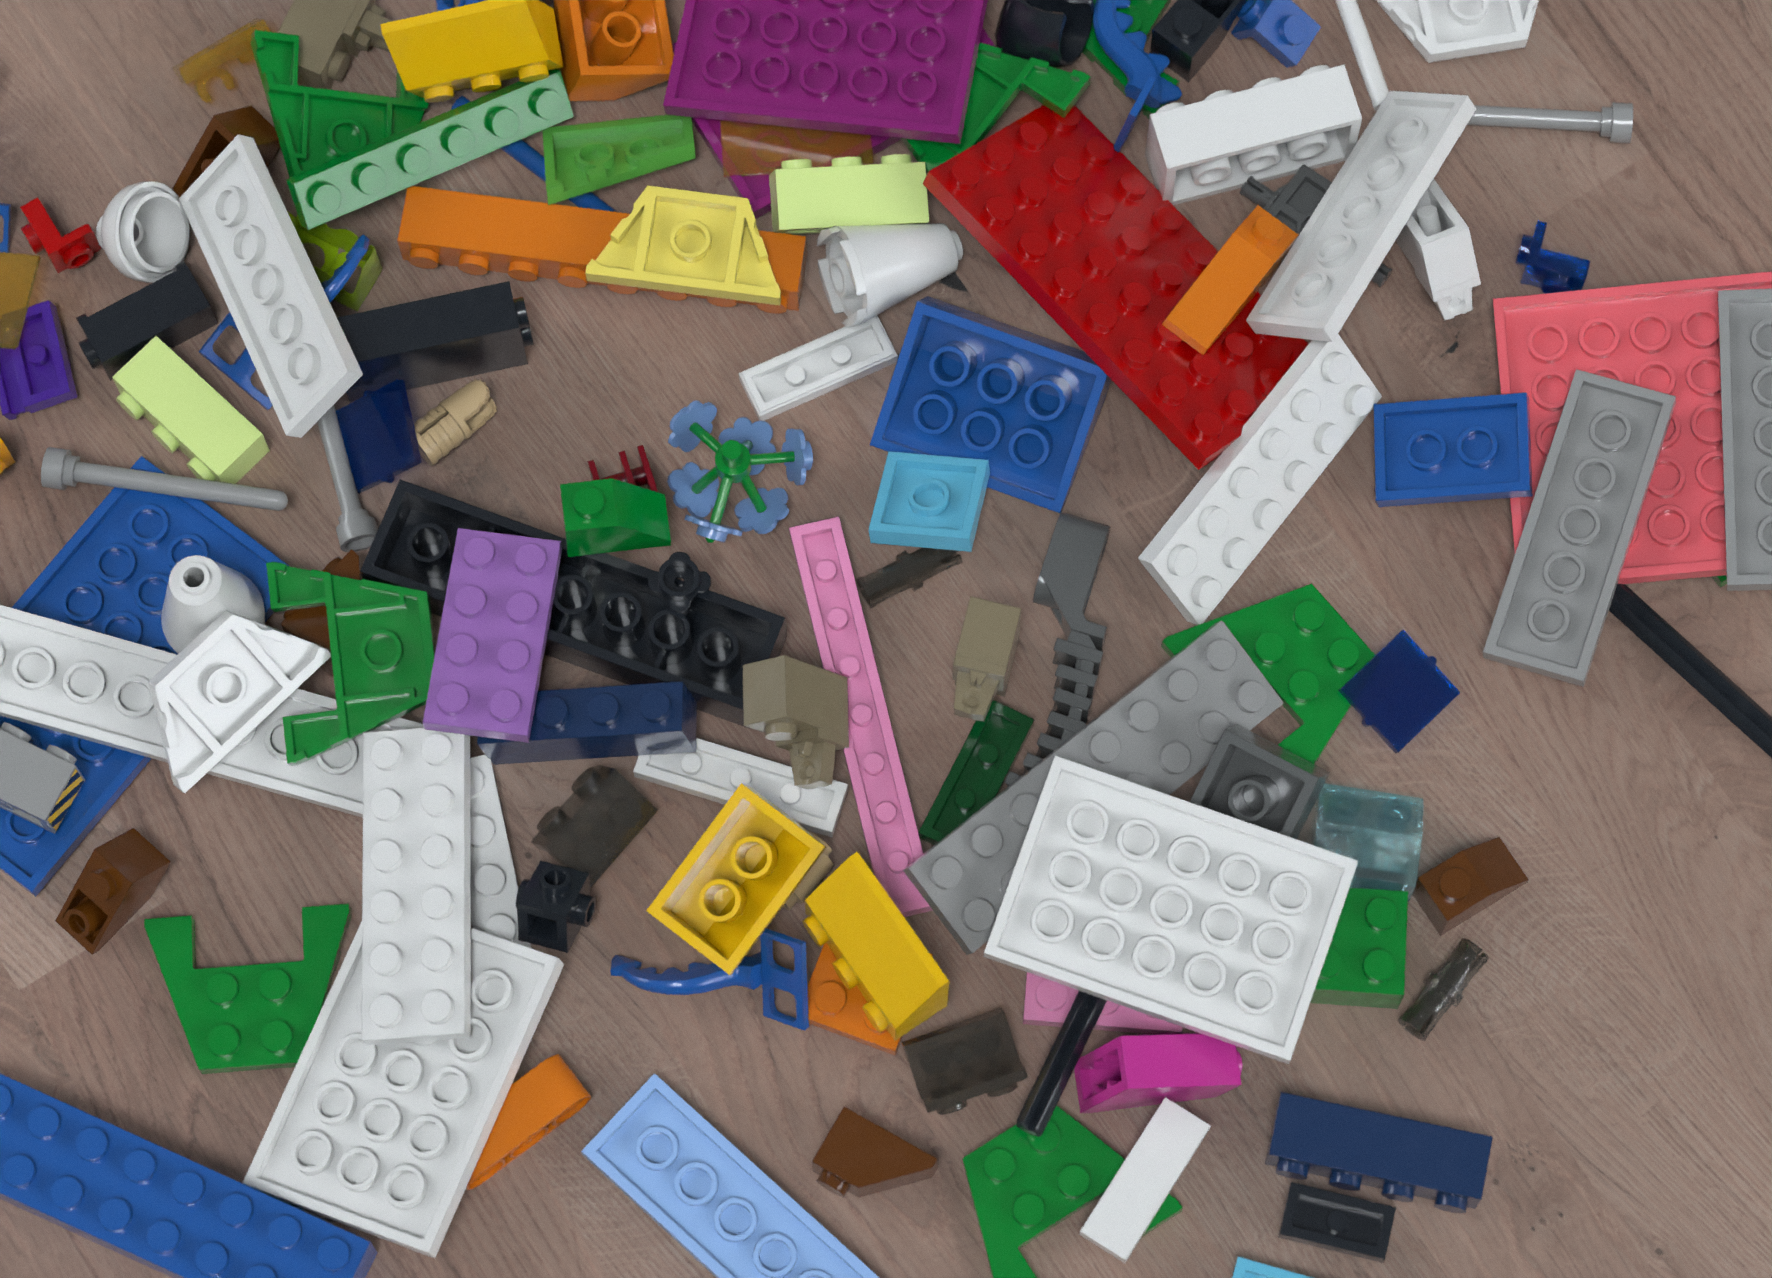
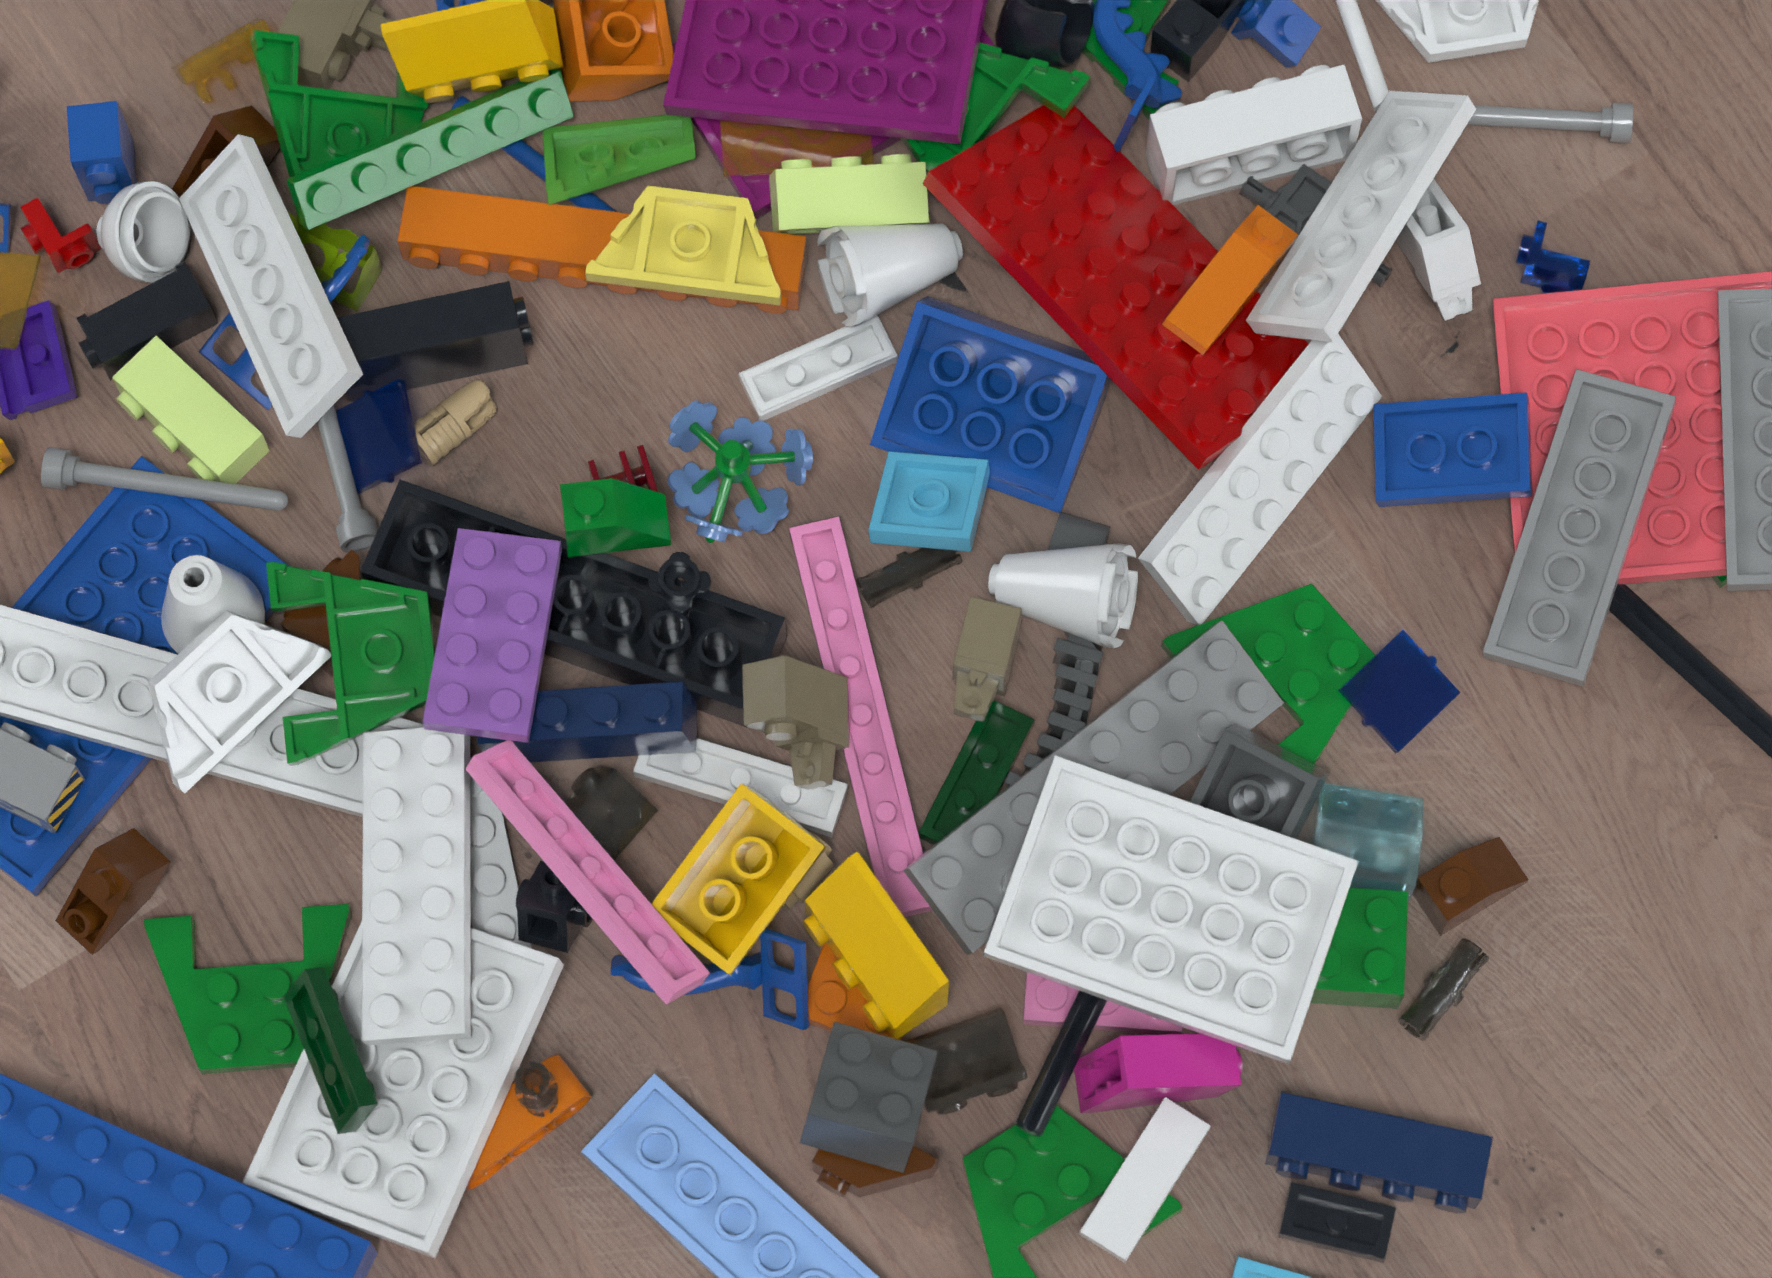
none -> blue brick [67,101,137,204]
none -> dark green plate [284,967,378,1134]
none -> bright pink plate [465,740,710,1005]
none -> clear smoke pin [514,1061,559,1117]
none -> dark grey brick [800,1022,938,1173]
none -> white cone [988,543,1138,648]

